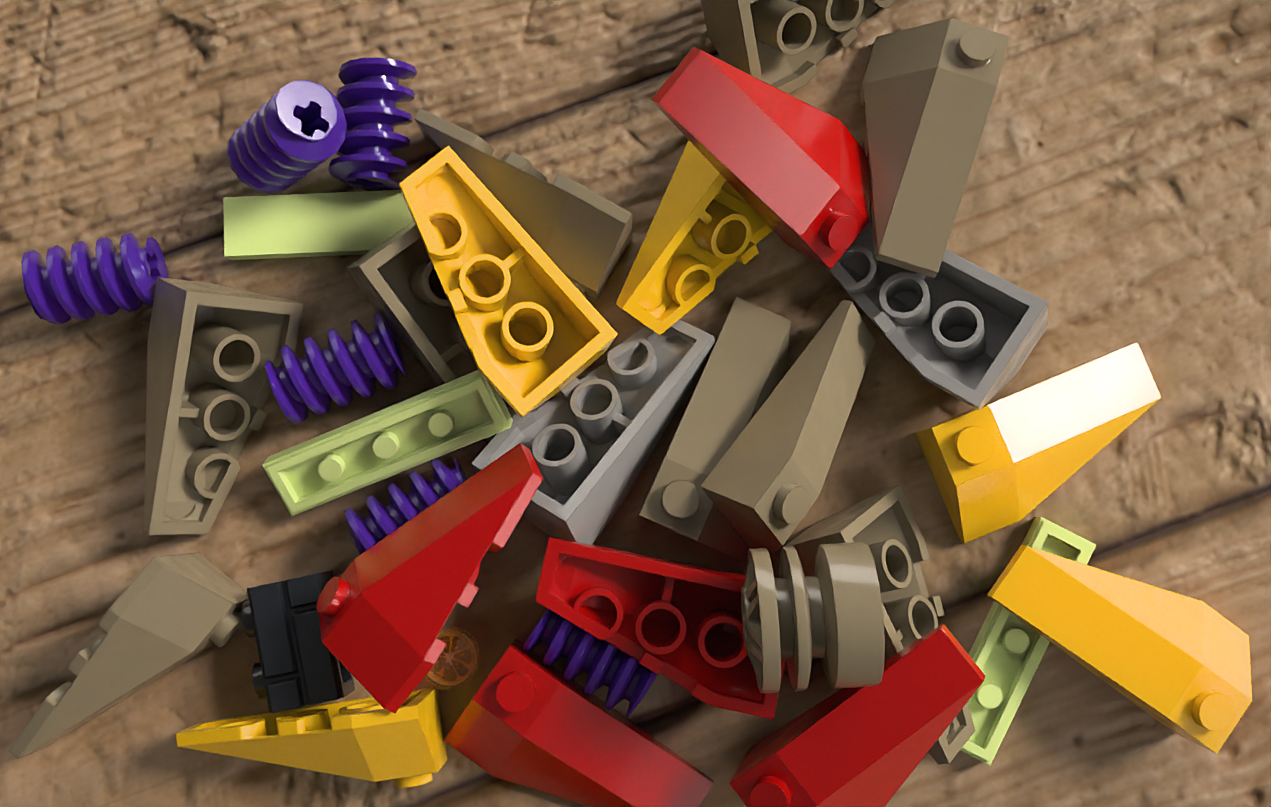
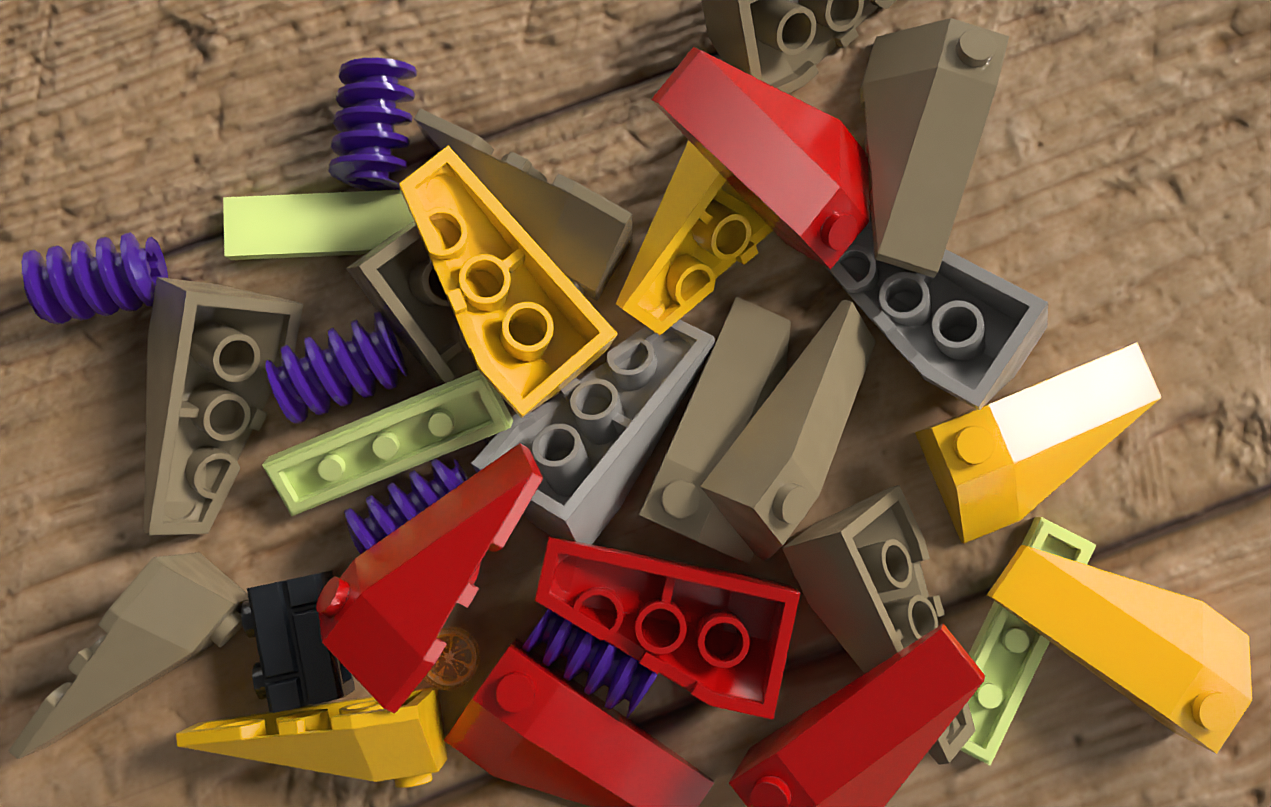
dark purple piece [227,80,347,193] -> none
dark tan wheel [741,542,885,694] -> none

